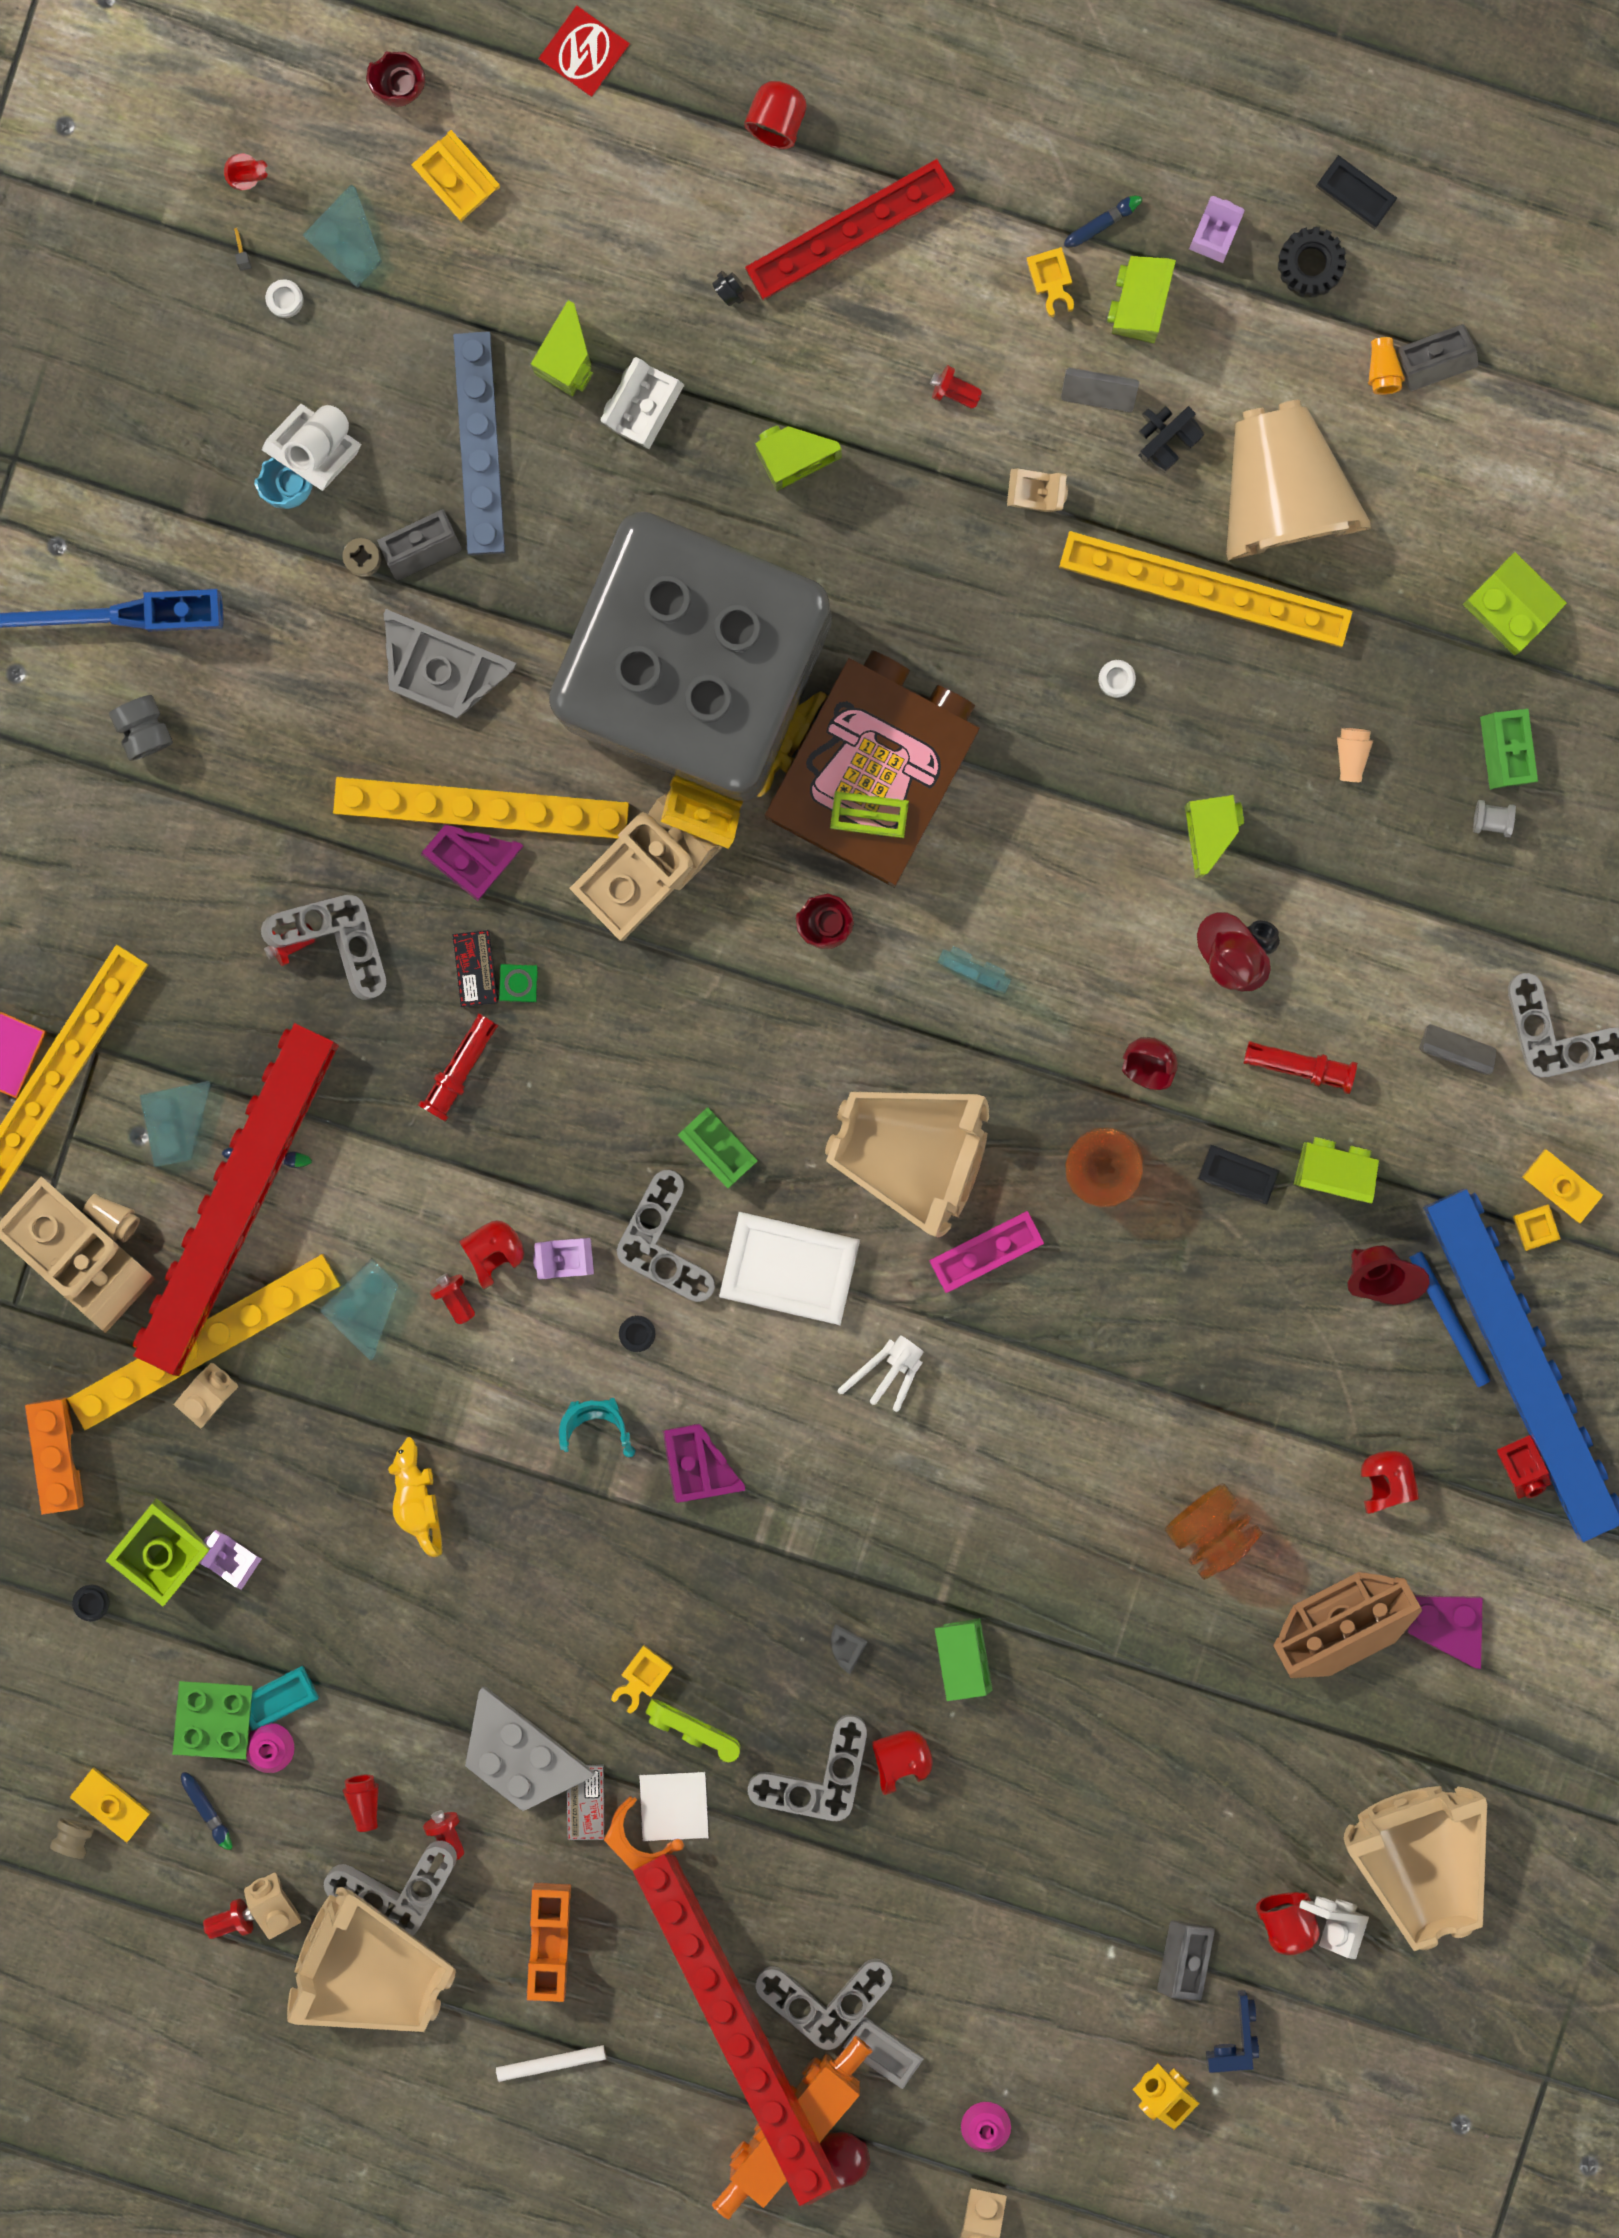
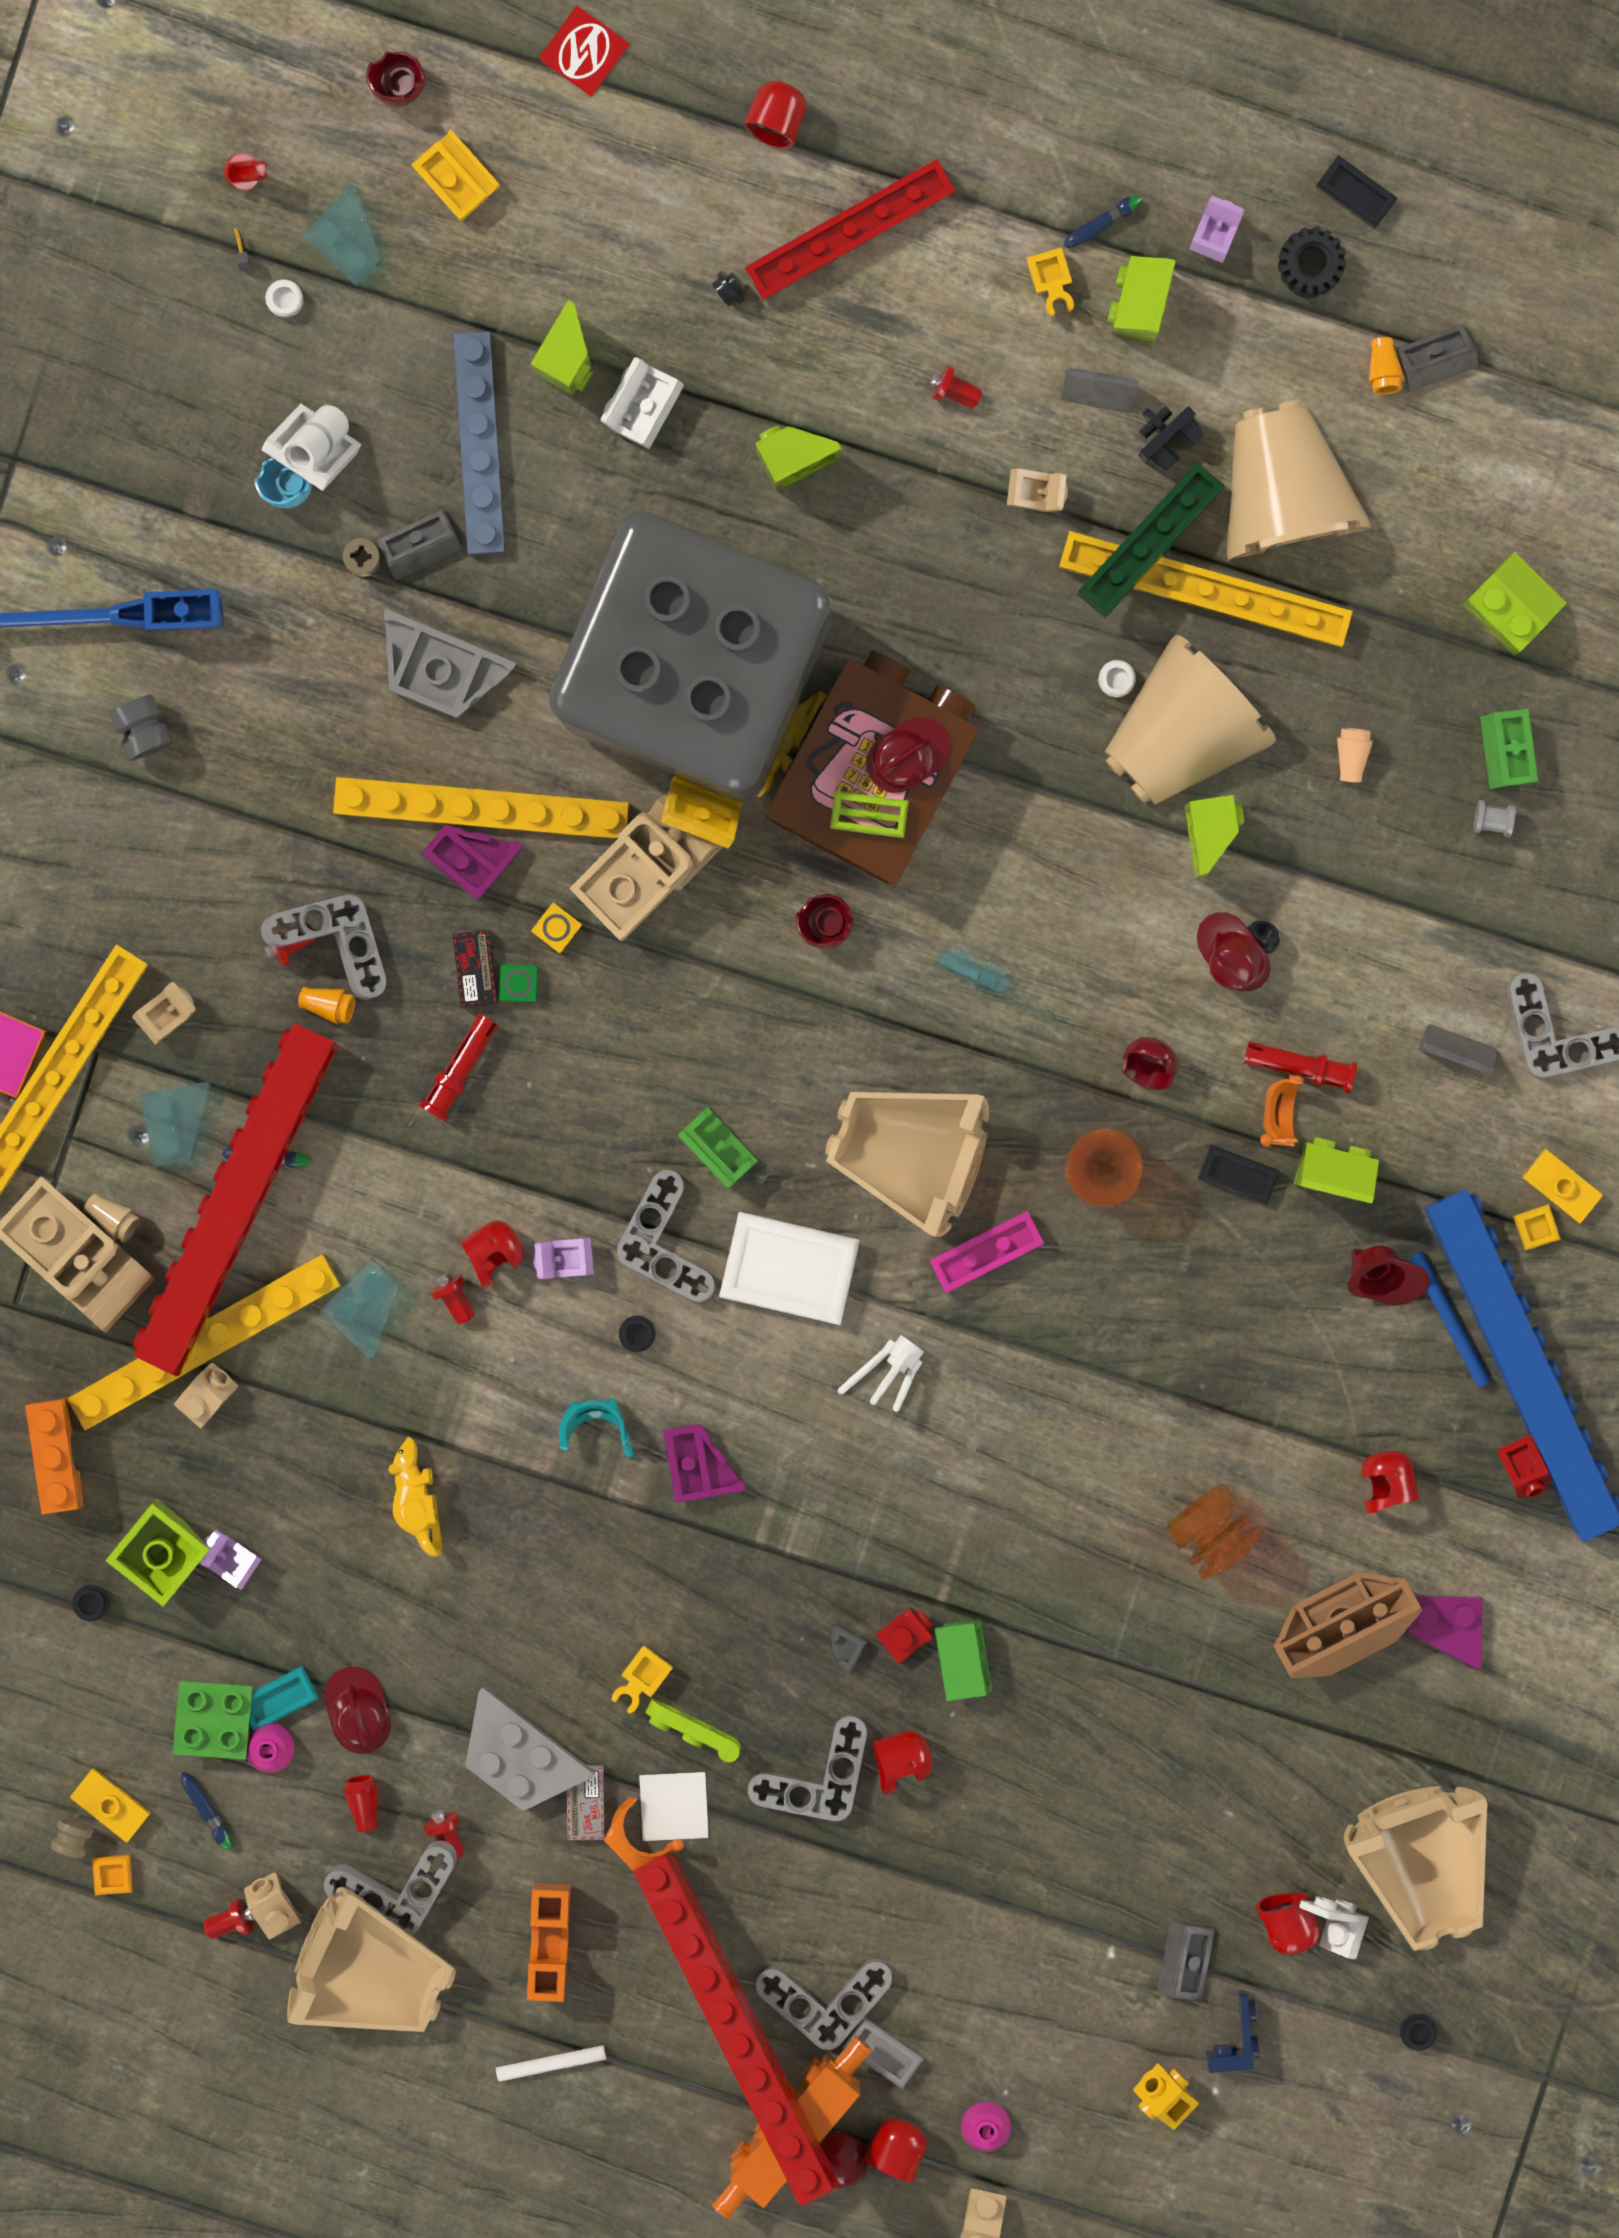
none -> light orange tile [92,1854,133,1895]
none -> tan bracket [132,982,196,1045]
none -> light orange cone [298,987,355,1025]
none -> dark red piece [324,1666,391,1754]
none -> yellow tile [531,902,582,954]
none -> red helmet [864,2118,927,2184]
none -> dark red piece [866,717,950,793]
none -> red bracket [876,1606,934,1664]
none -> dark green plate [1077,462,1225,618]
none -> tan cone [1105,634,1276,805]
none -> orange helmet [1260,1076,1304,1147]
none -> black plate [1400,2013,1437,2051]

